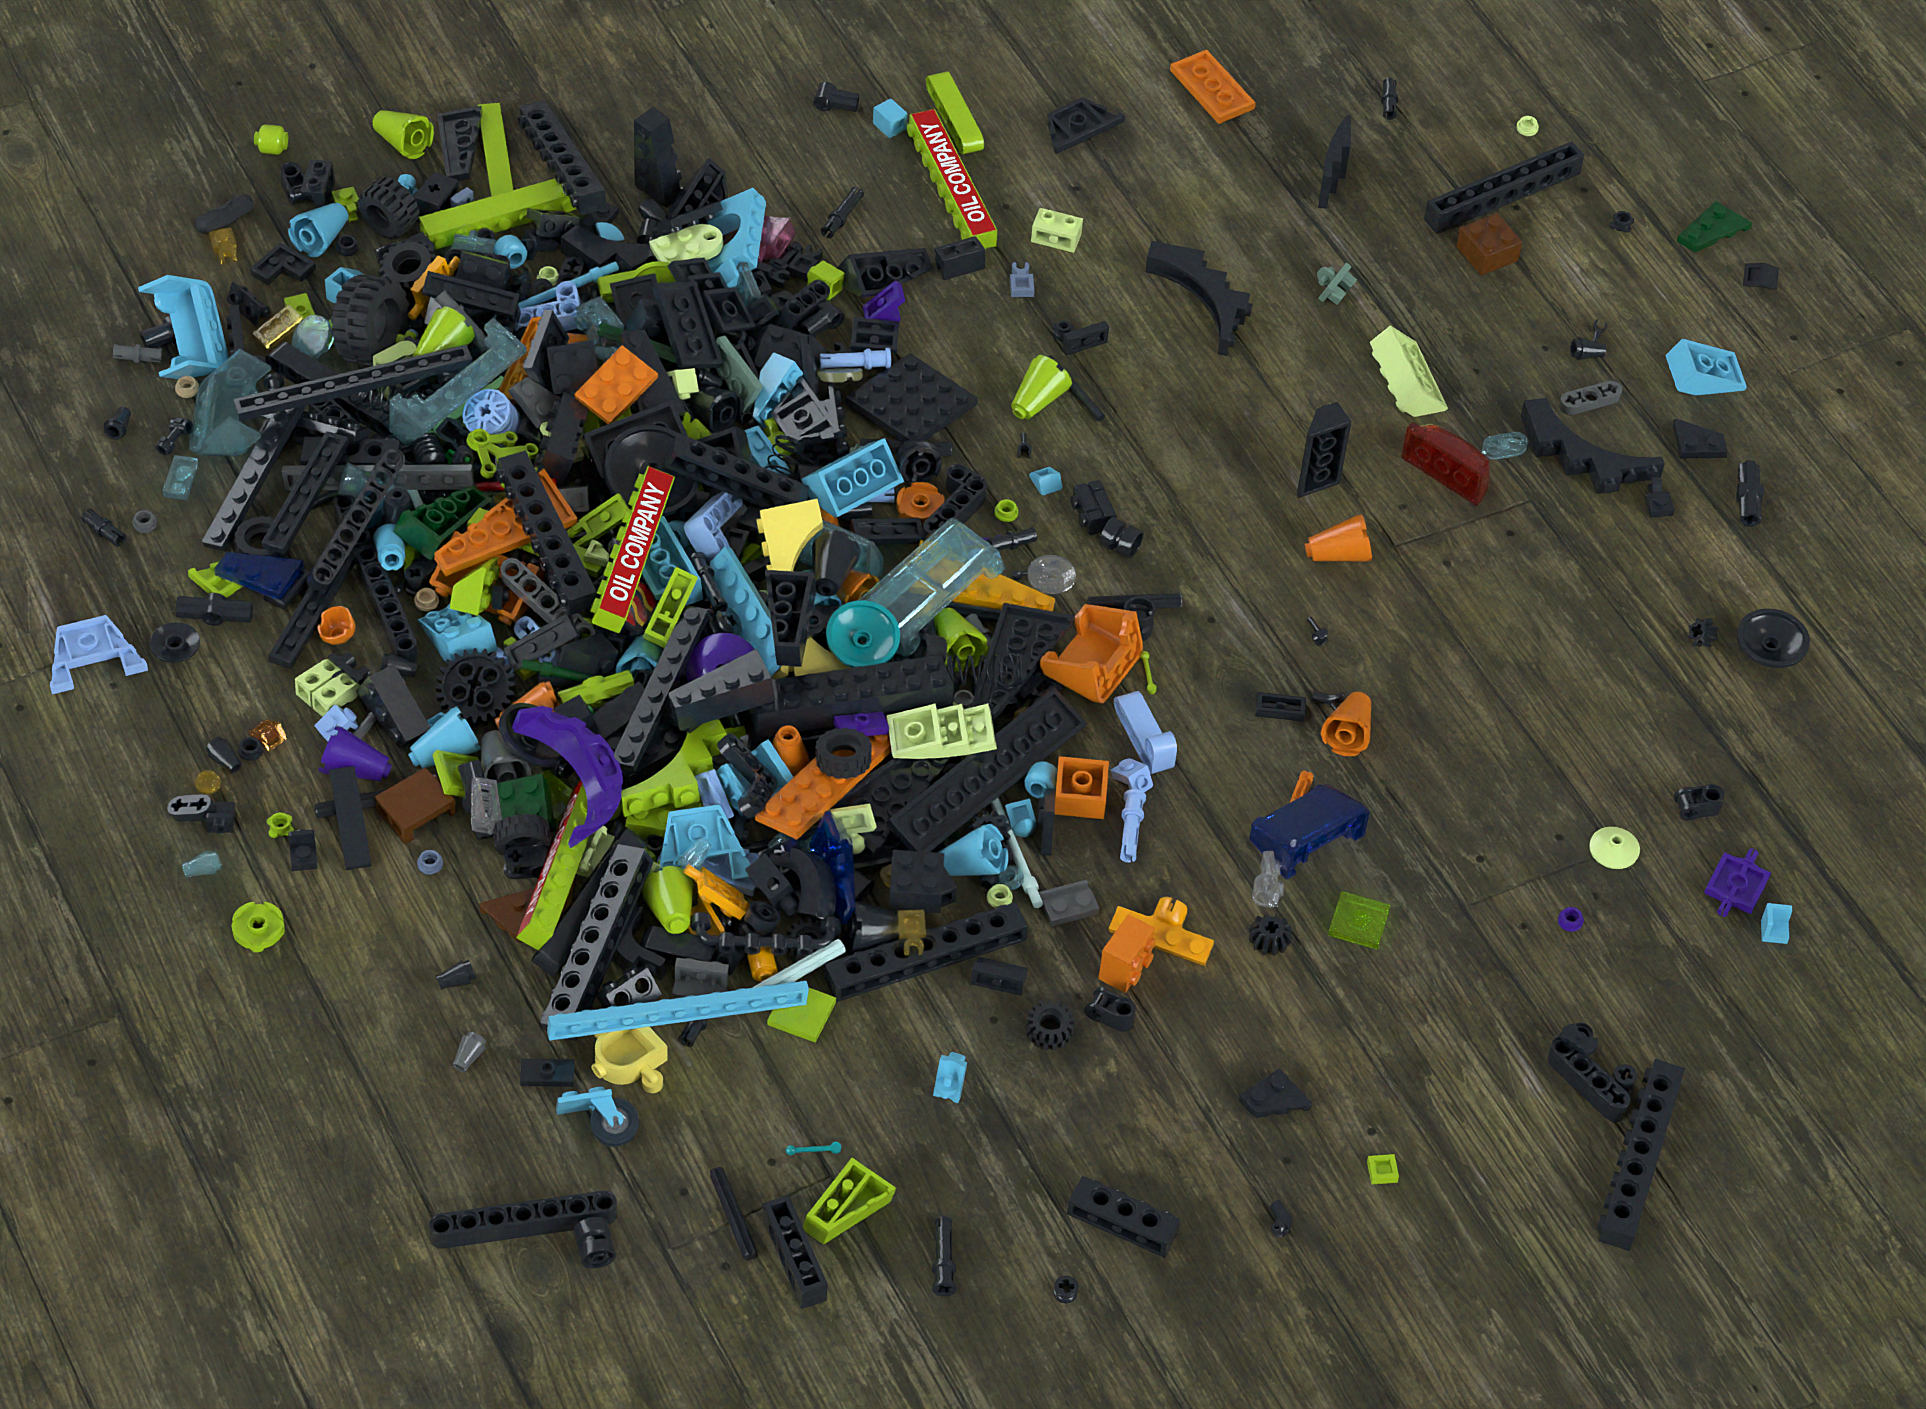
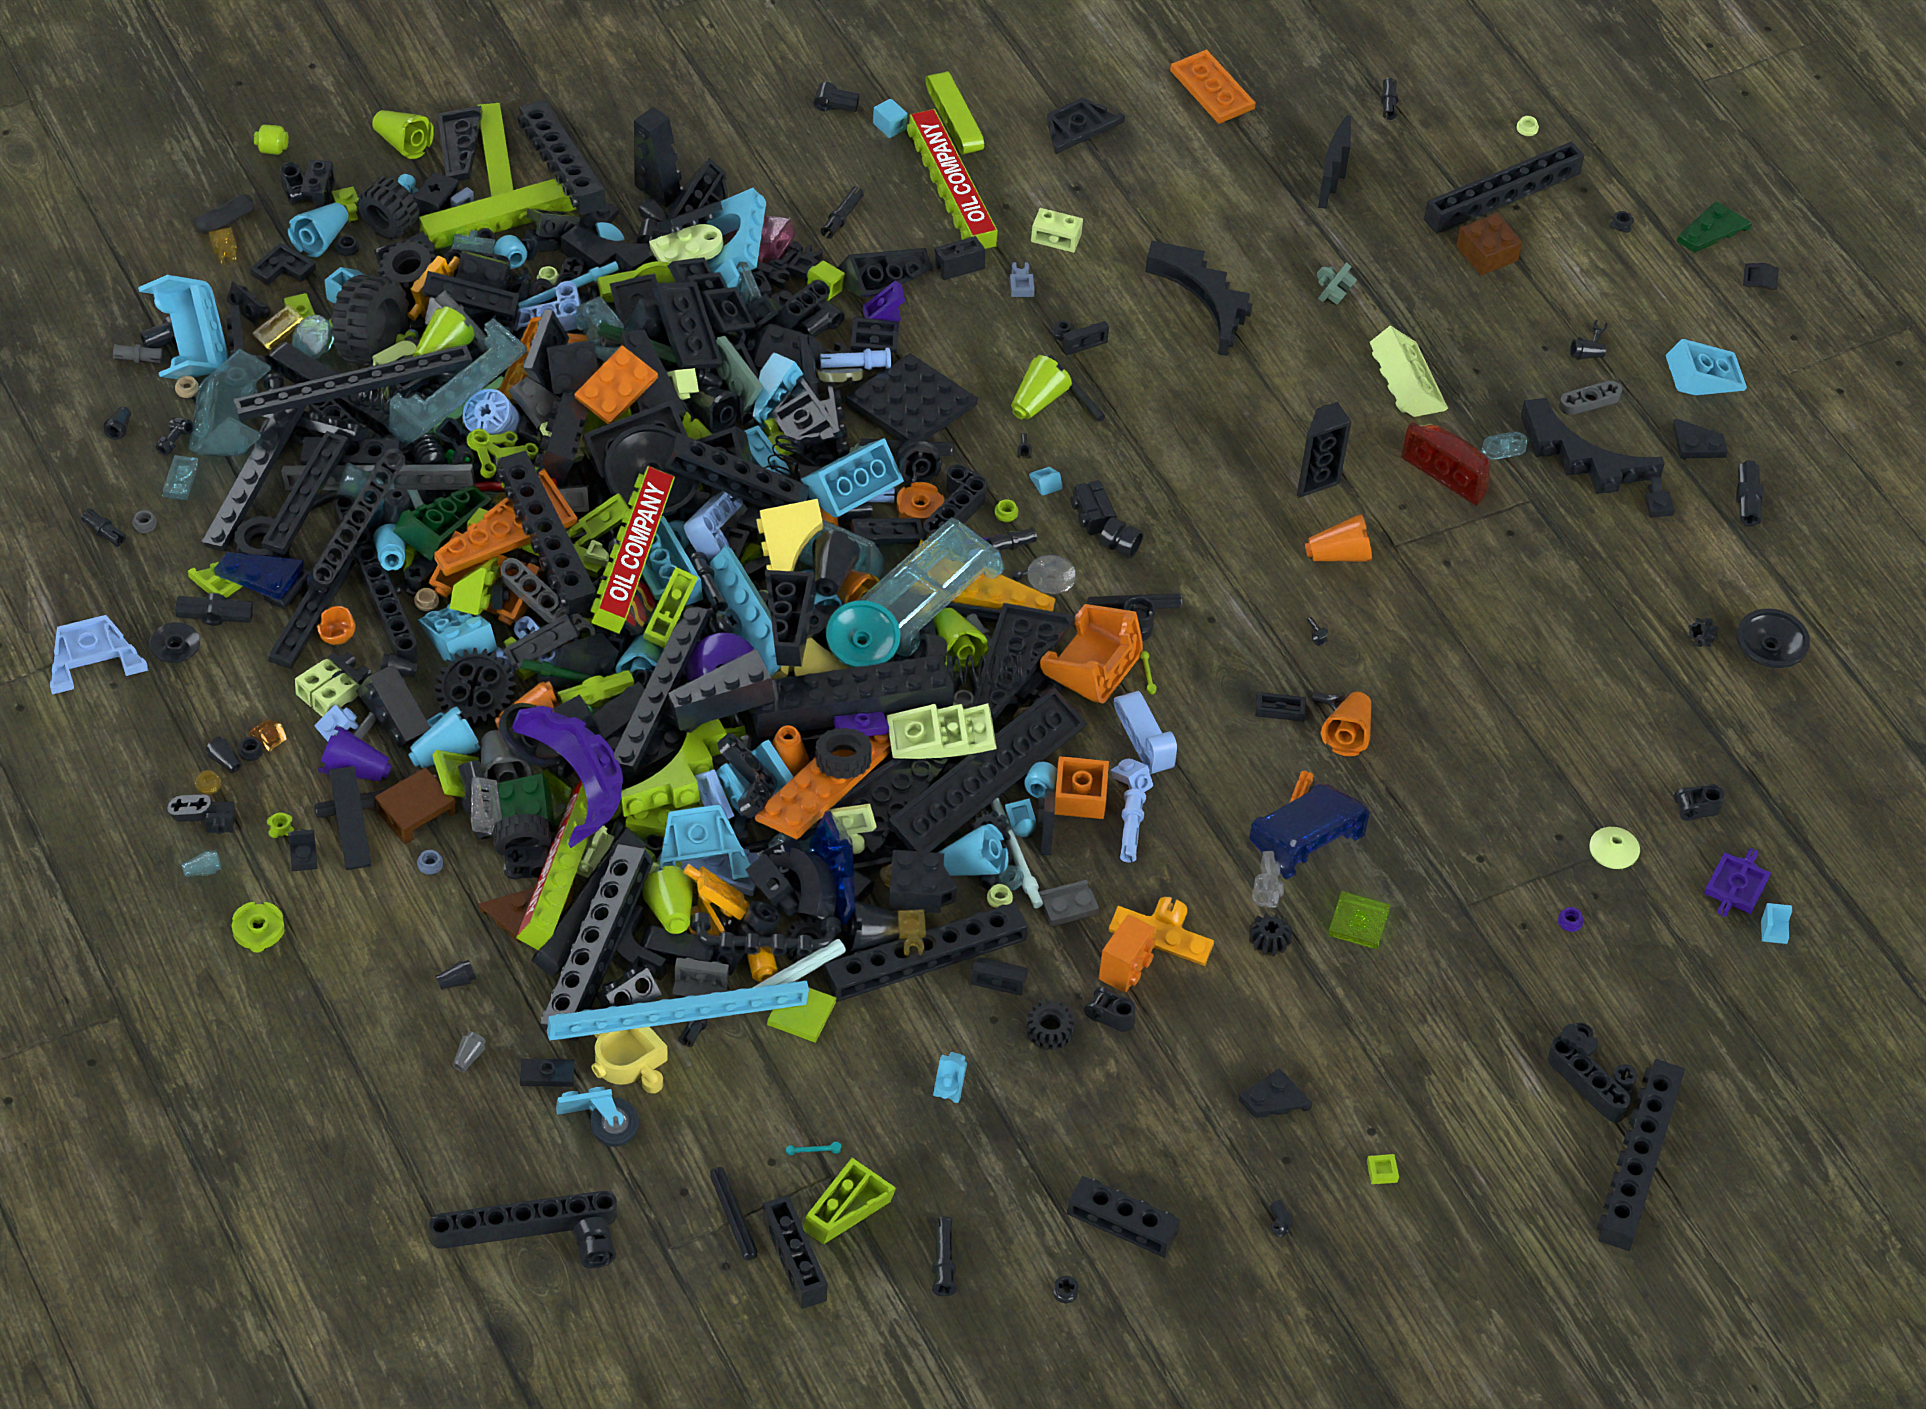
clear light blue cone [676,838,712,871] -> none

